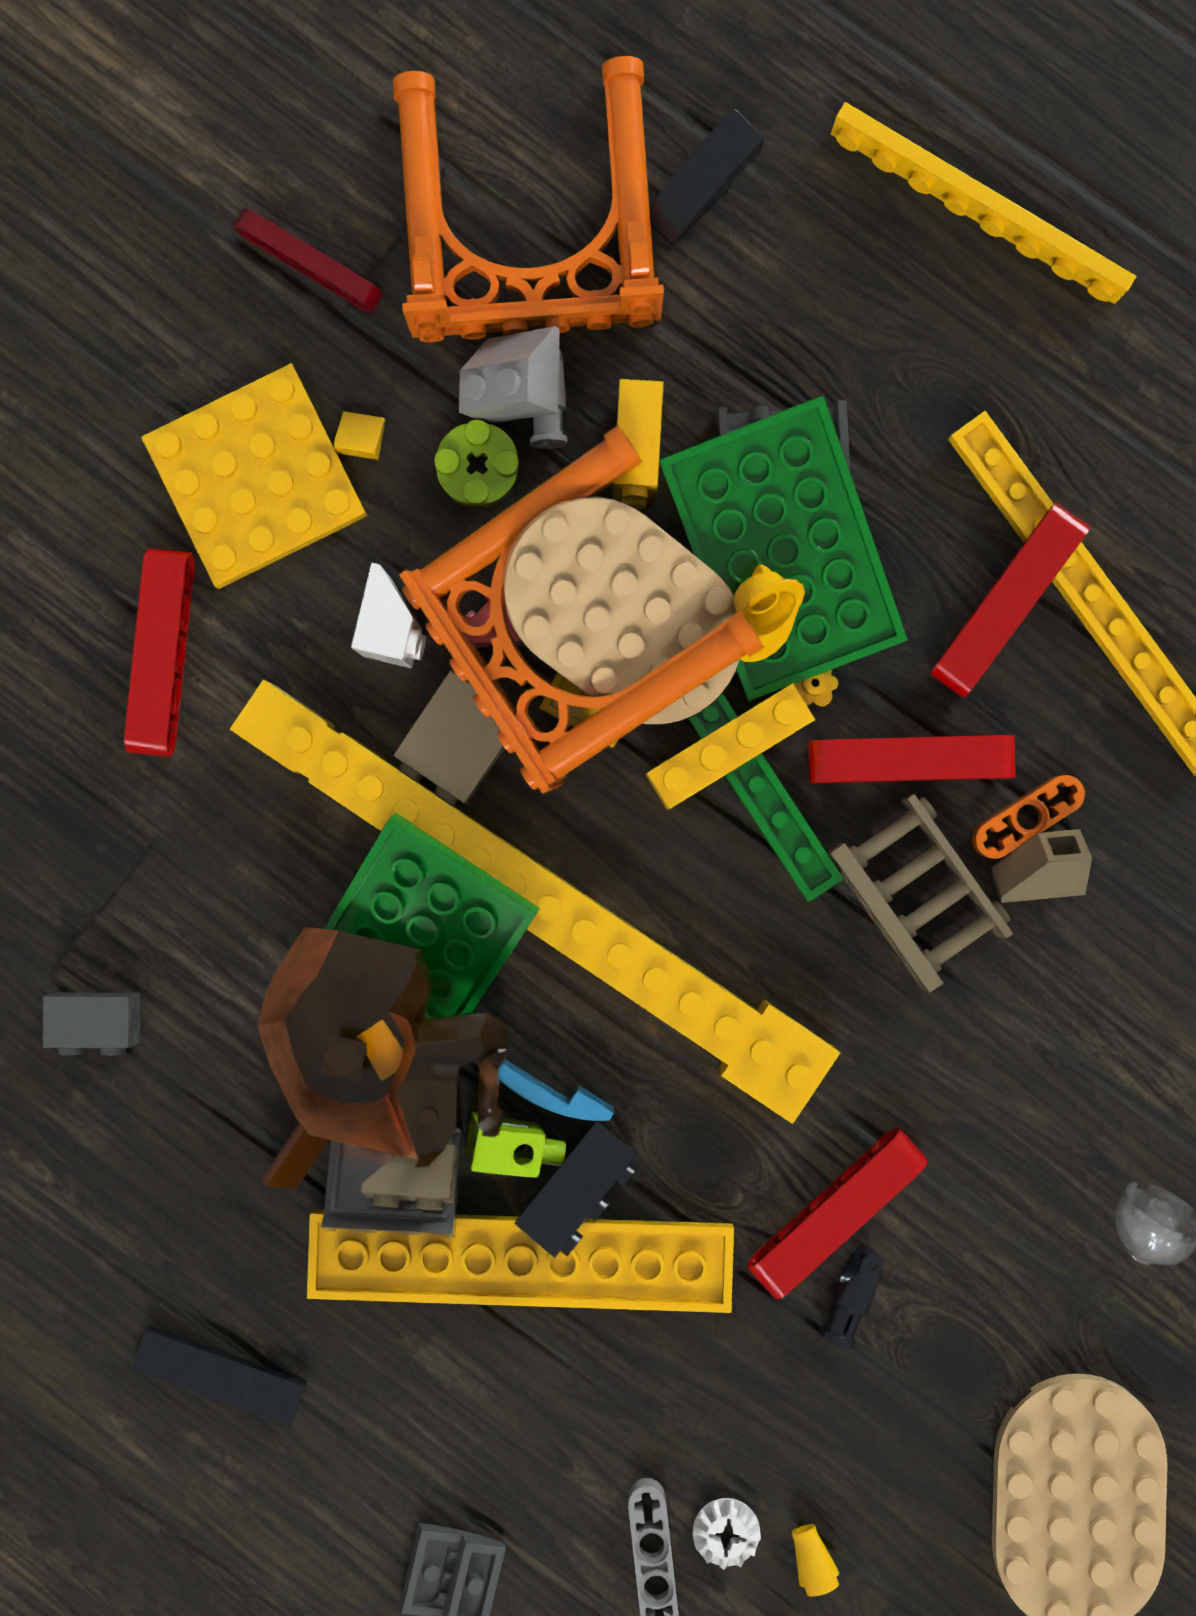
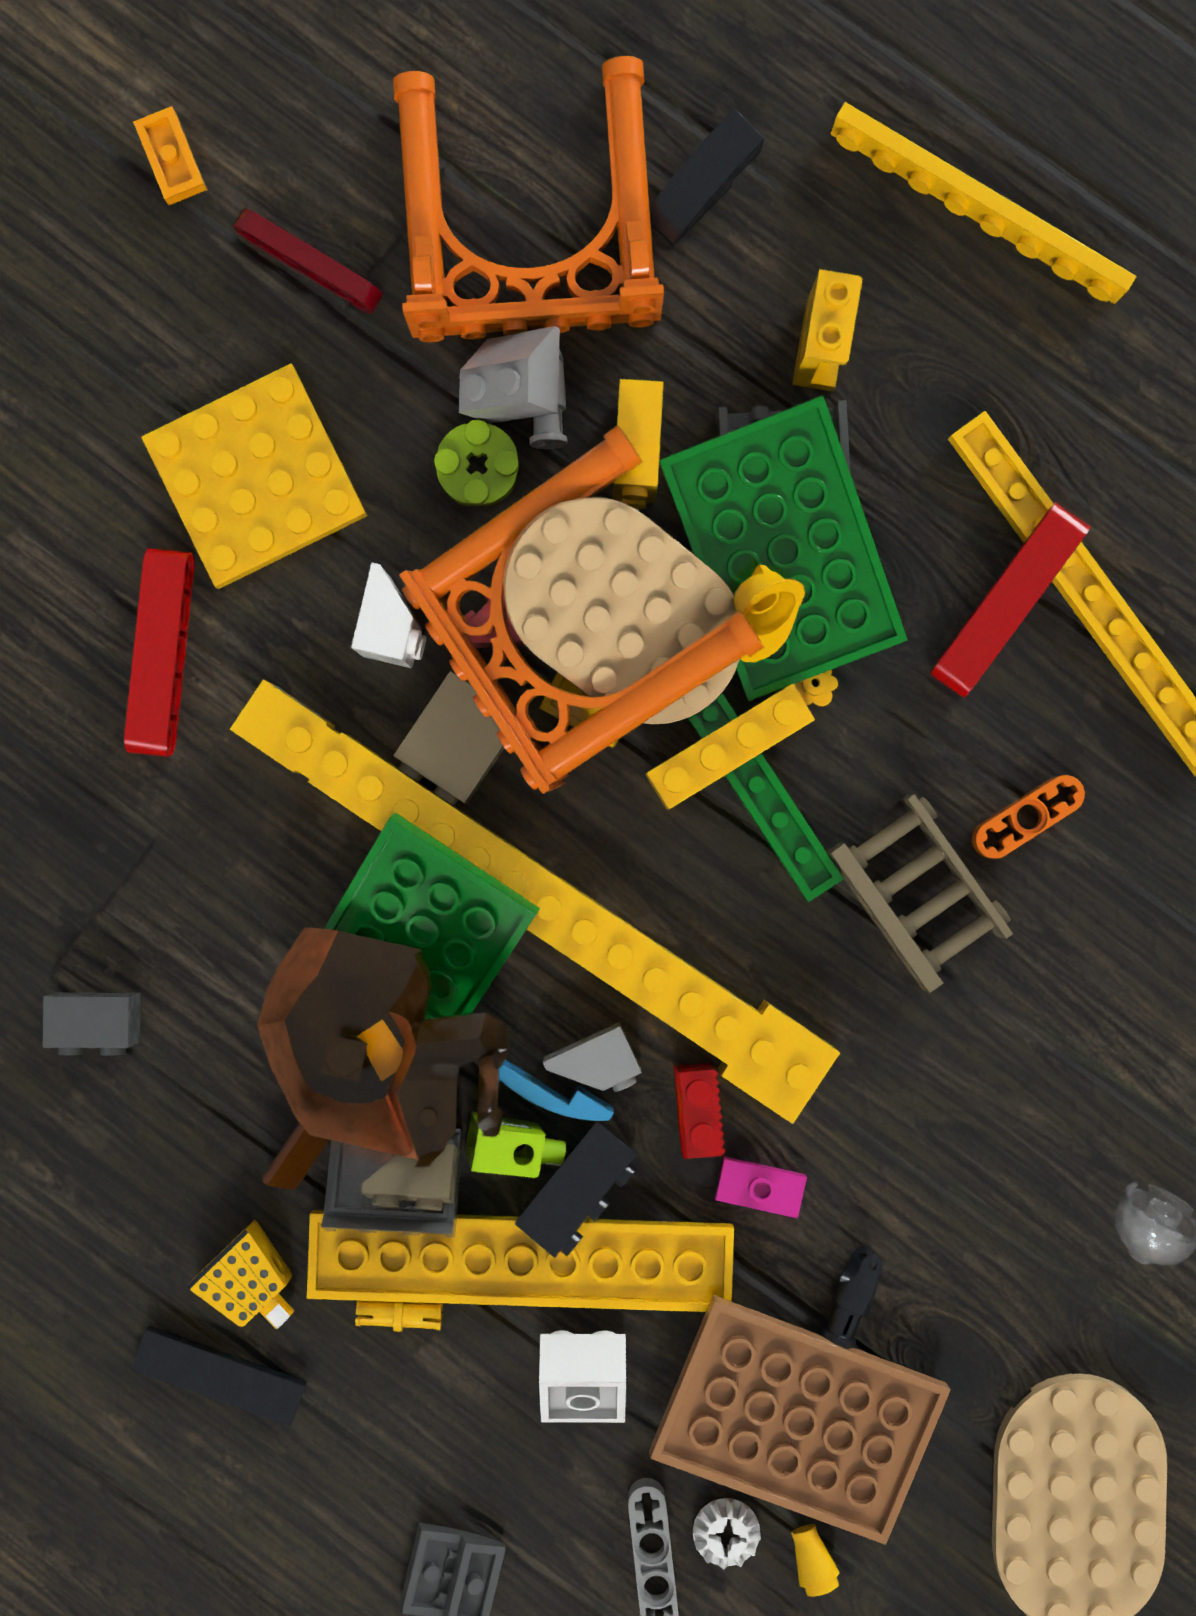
yellow slope [333,411,385,460] -> none
red beam [746,1127,928,1300] -> none
red beam [808,735,1016,783] -> none
dark tan slope [991,829,1092,903] -> none
none -> light orange plate [133,106,207,205]
none -> yellow torso [187,1219,295,1329]
none -> yellow pin [355,1301,443,1332]
none -> white slope [539,1330,626,1422]
none -> light grey slope [543,1021,642,1092]
none -> medium nougat plate [649,1295,951,1545]
none -> red brick [673,1063,726,1159]
none -> dark pink plate [715,1156,807,1219]
none -> yellow panel [792,269,862,392]

